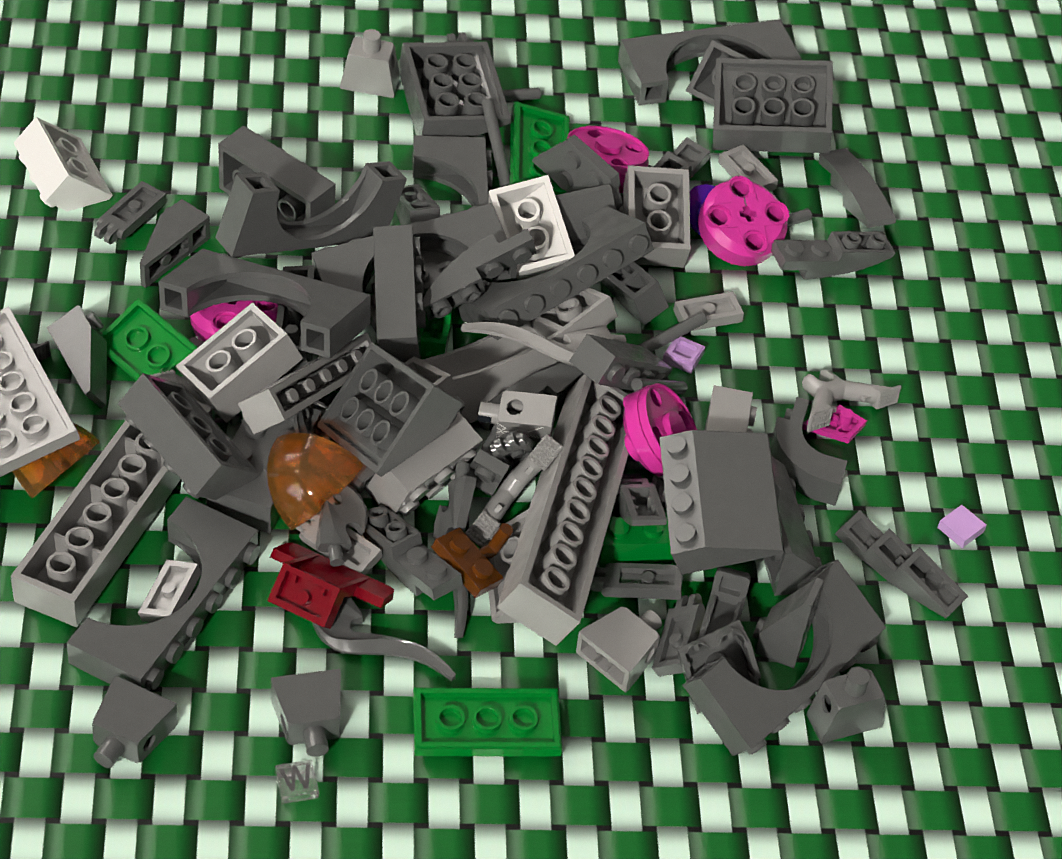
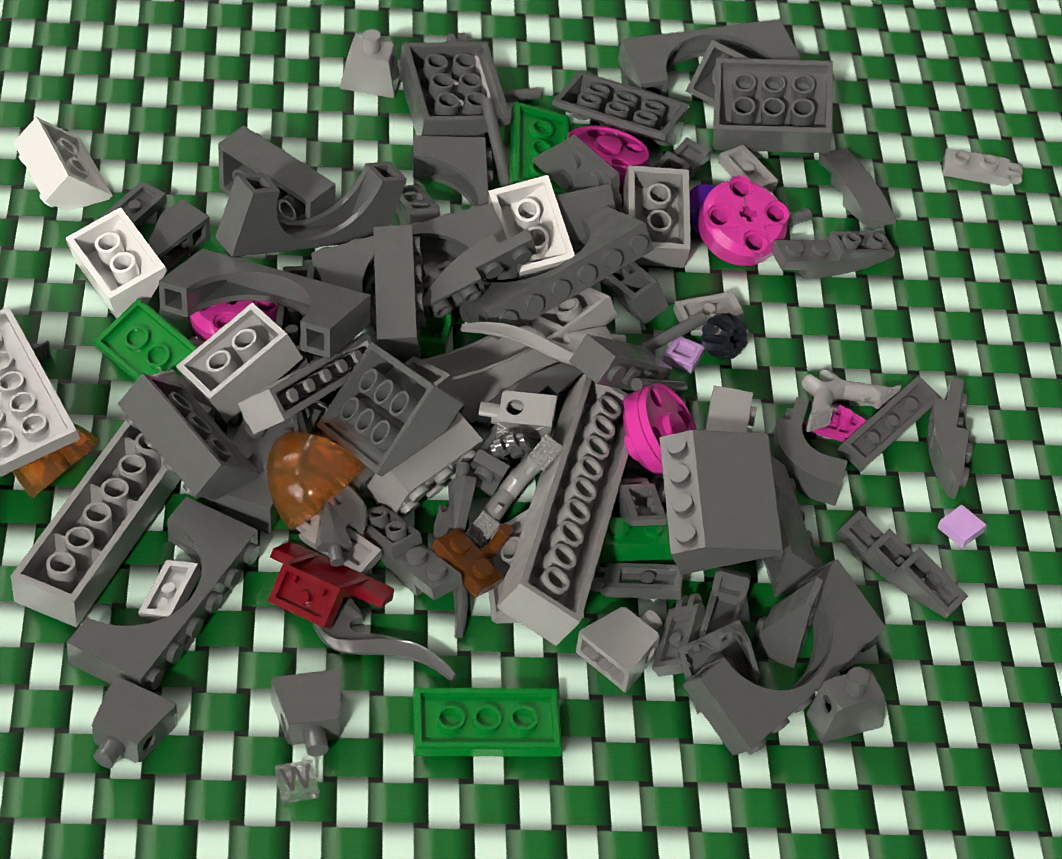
slope [47,305,107,409] -> none
none -> white slope [65,207,167,319]
none -> dark grey slope [552,70,689,146]
none -> black piece [701,313,749,360]
none -> dark grey plate [837,375,942,472]
none -> dark grey slope [927,378,973,499]
none -> light grey hinge [942,148,1023,186]

